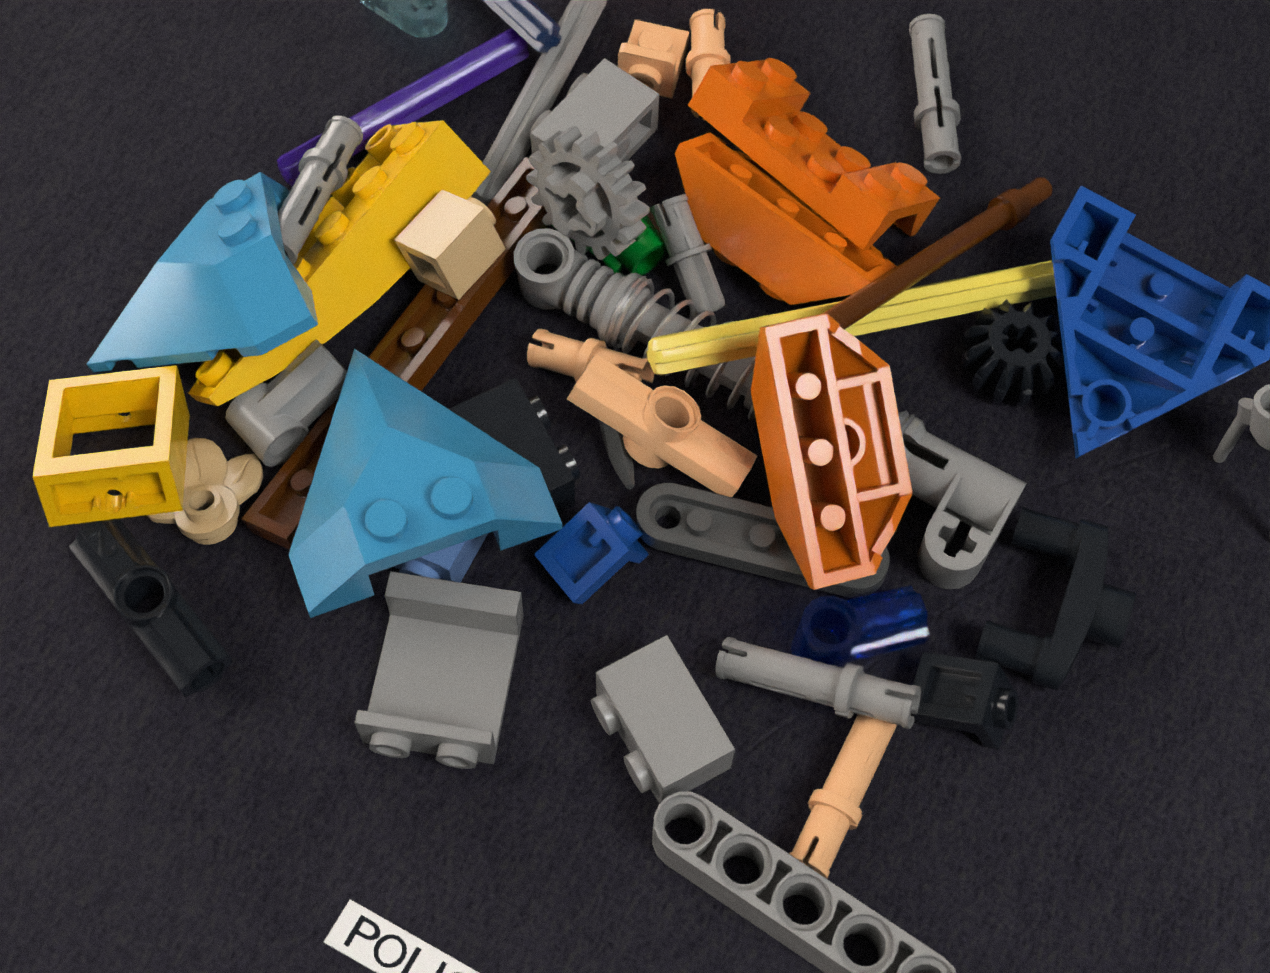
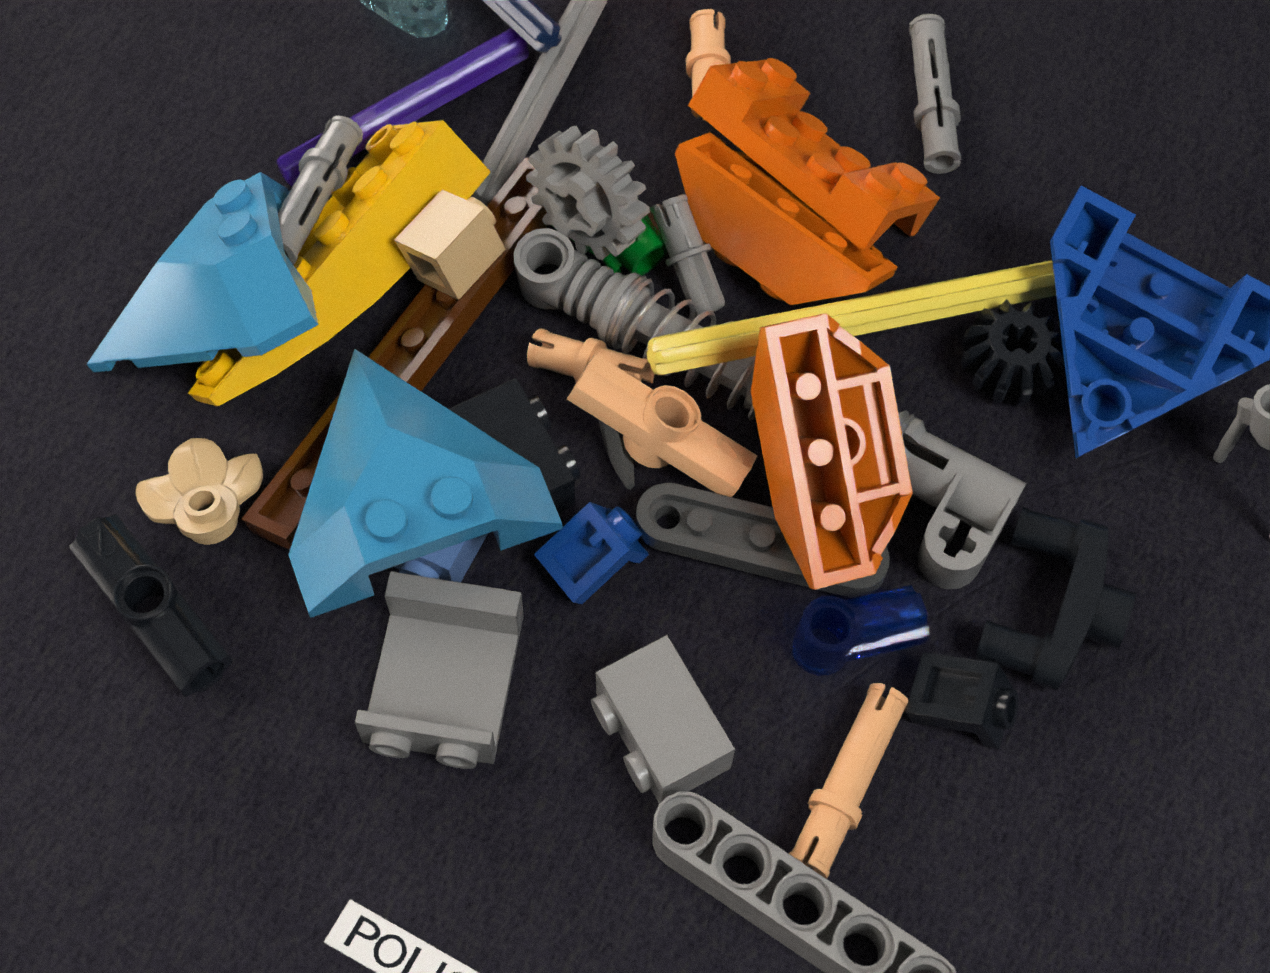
yellow window [32,365,190,527] -> none
light grey piece [225,339,347,467] -> none
light grey brick [530,58,659,162] -> none
light nougat bracket [618,20,689,99] -> none
light grey pin [716,637,921,729] -> none
reddish brown bar [822,177,1052,330] -> none

